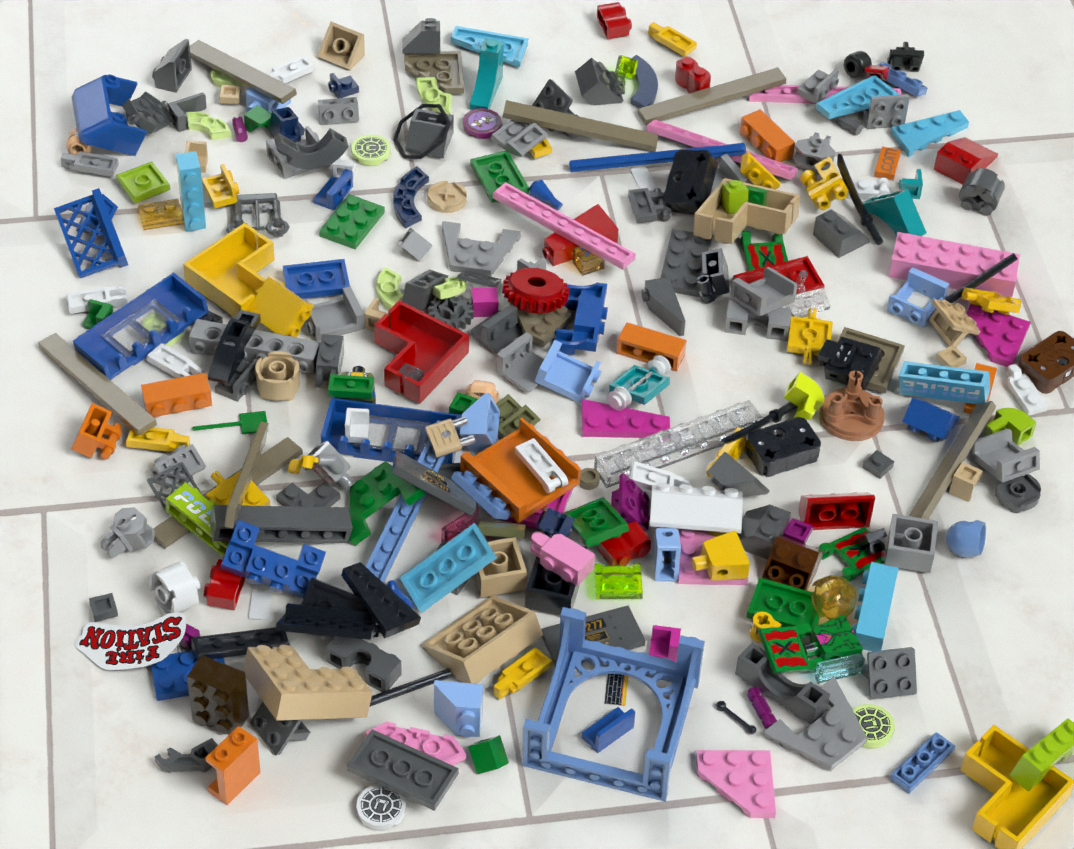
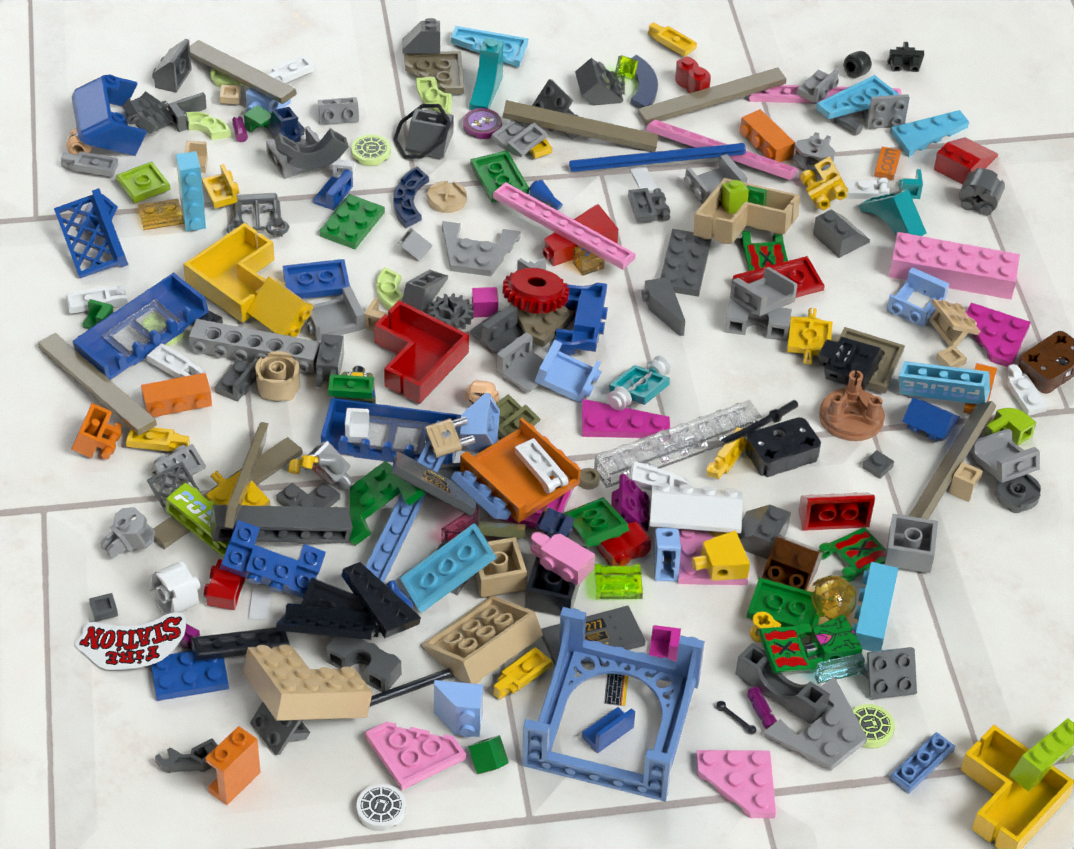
dark brown piece [187,655,249,735] -> none
green piece [192,411,268,434] -> none
black slope [208,310,261,384] -> none
tan slope [317,21,365,70] -> none
dark blue bracket [328,73,359,98] -> none
dark grey plate [347,729,459,811] -> none
clear light blue tile [398,363,424,386] -> none
yellowish green tile [432,276,467,299] -> none
green panel [449,392,478,417] -> none
dark grey window [457,270,502,287] -> none
red brick [597,2,632,39] -> none
orange brick [617,322,687,372] -> none
black axle [663,150,718,213] -> none
black hinge [697,248,730,303] -> none
dark grey slope [707,452,770,497] -> none
yellow bracket [740,152,781,189] -> none
magenta plate [783,518,813,544] -> none
neon yellow brick [784,372,824,420] -> none
clear plate [786,270,831,317] -> none
black sword [837,154,883,245] -> none
black tile [855,528,887,556] -> none
red slope [865,65,889,80] -> none
medium blue tile [878,62,928,97] -> none
black bar [943,253,1018,303] -> none
medium blue helmet [946,520,986,557] -> none
yellow plate [962,287,1021,315] -> none

